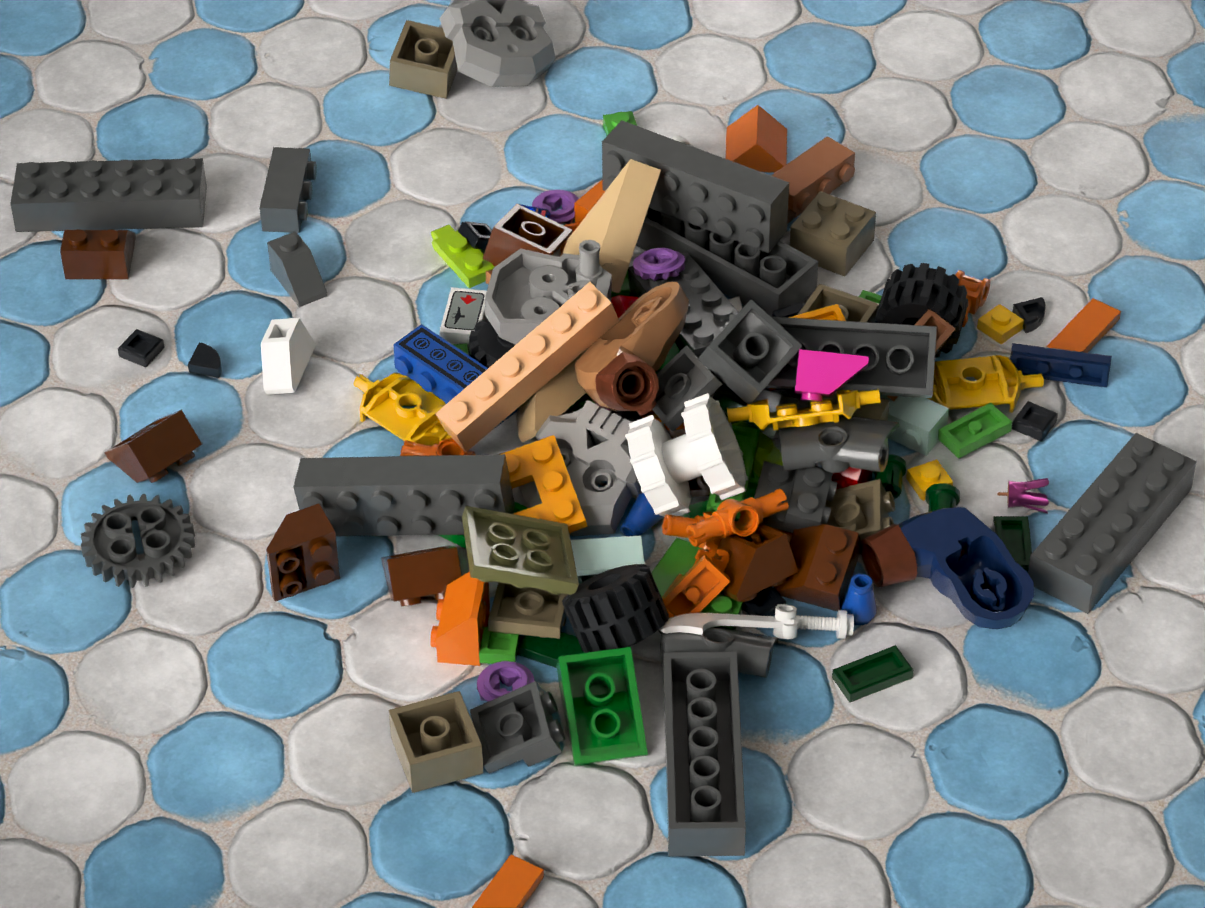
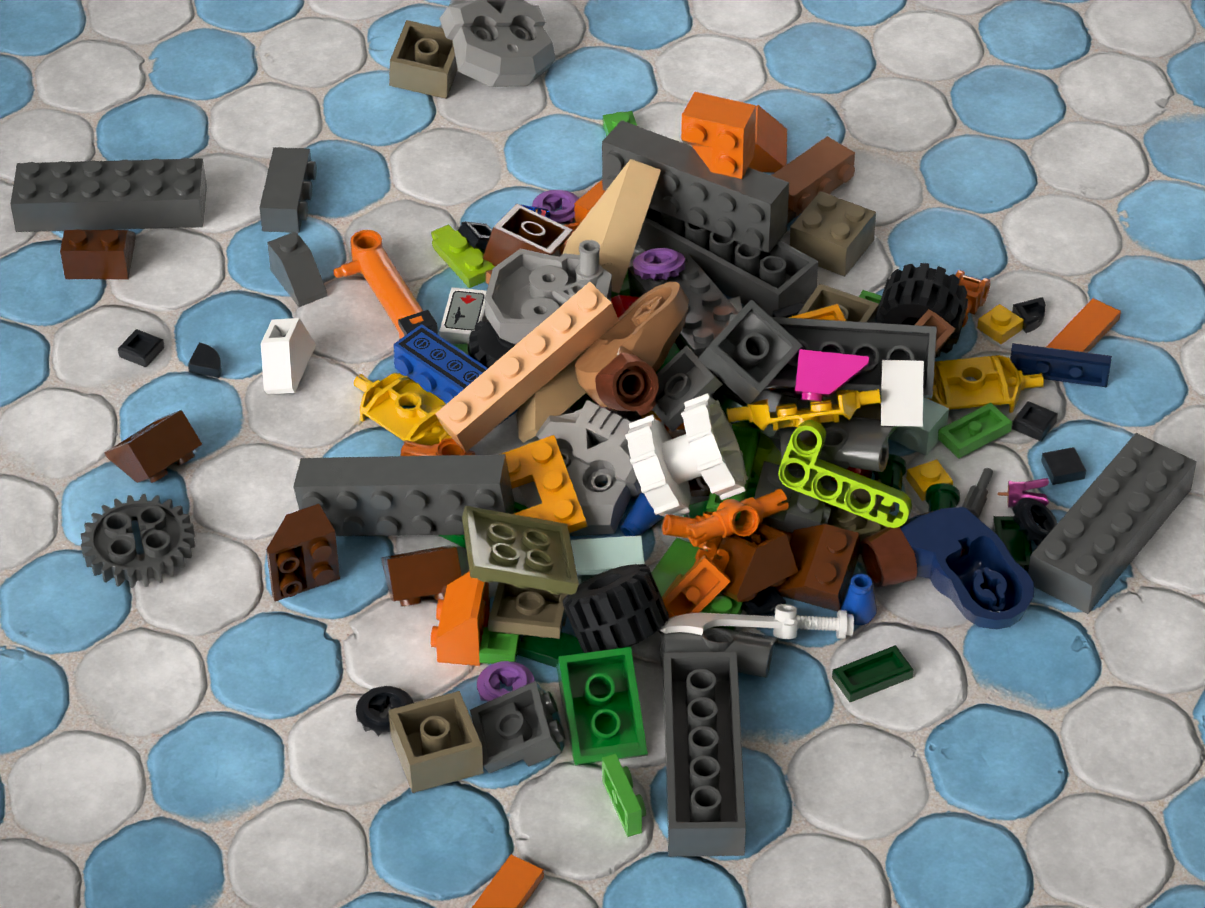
none -> orange piece [333,230,438,339]
none -> black gear [356,686,414,737]
none -> bright green plate [602,754,646,837]
none -> orange slope [681,92,756,179]
none -> lime beam [778,420,912,528]
none -> white sticker [881,360,924,427]
none -> dark grey axle [962,468,993,519]
none -> black gear [1012,497,1058,546]
none -> black tile [1041,447,1086,485]

